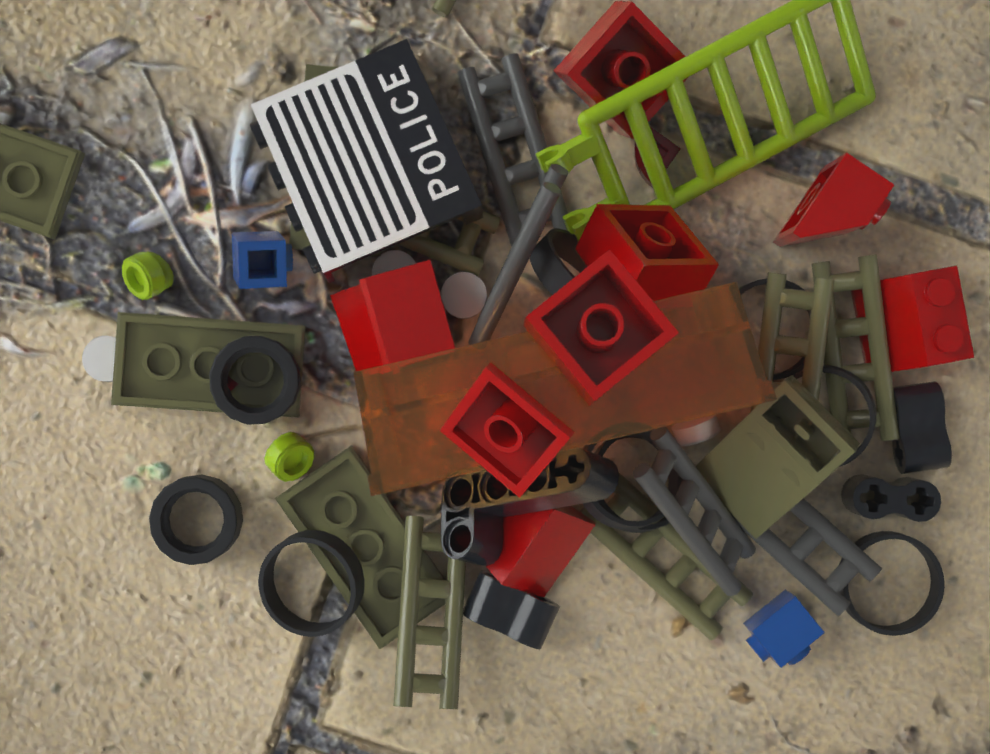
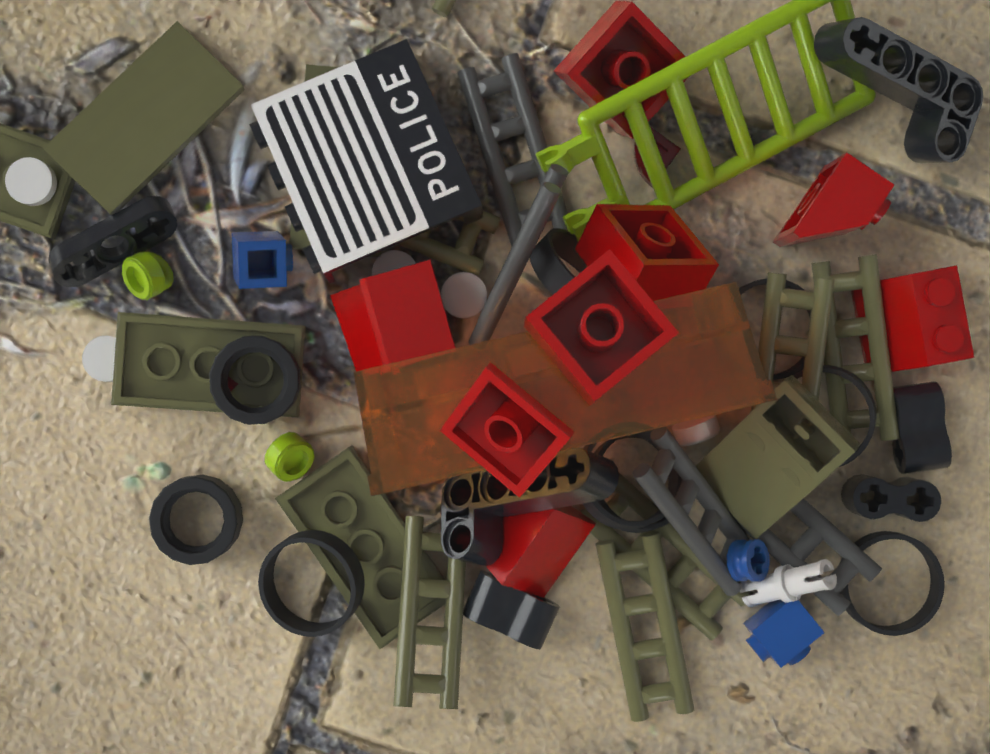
none -> white tile [5,157,57,206]
none -> olive tile [42,21,245,215]
none -> black beam [48,196,177,287]
none -> olive bar [596,531,694,722]
none -> blue bush [727,539,770,581]
none -> white pin [740,559,837,607]
none -> black beam [814,17,983,163]

